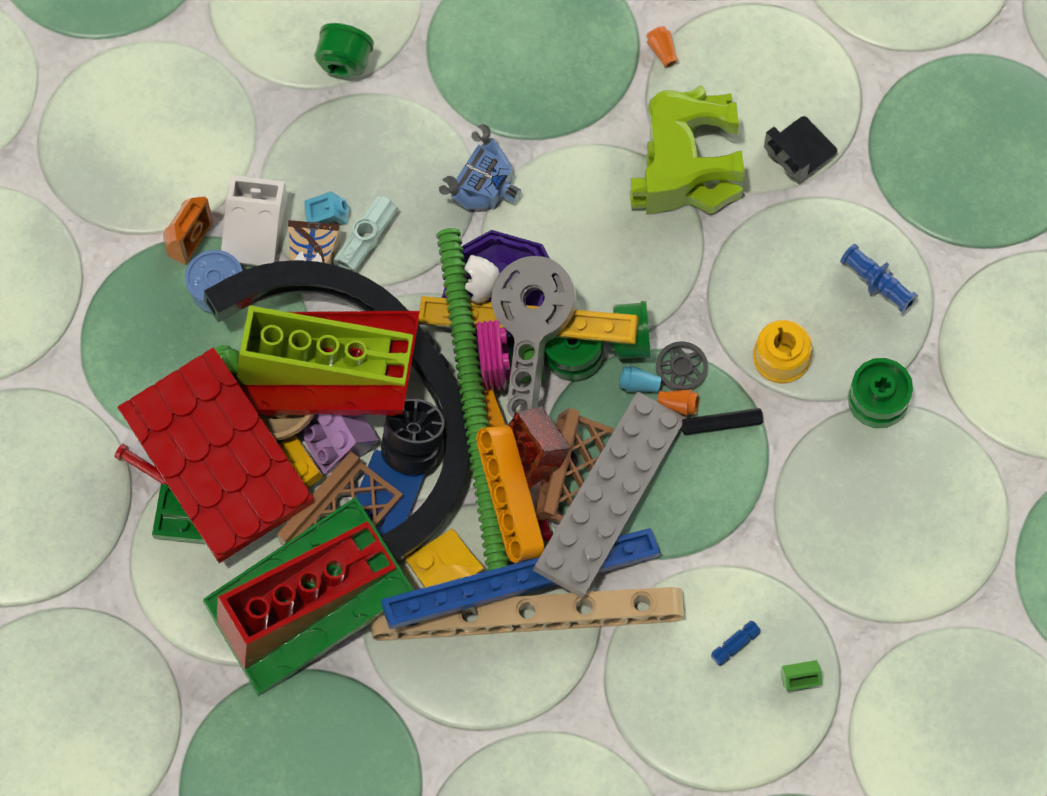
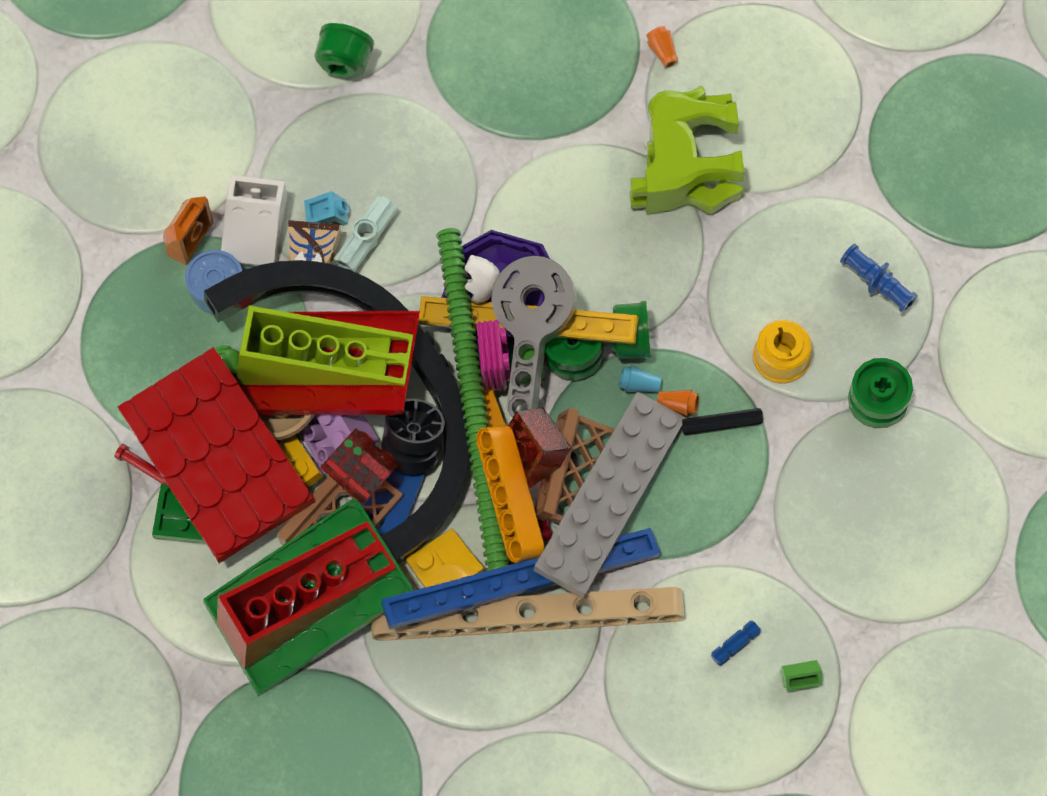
medium blue torso [439,124,521,210] -> none
dark grey wheel [656,341,708,391] -> none
black bracket [764,116,837,183] -> none
none -> clear red slope [320,428,398,505]

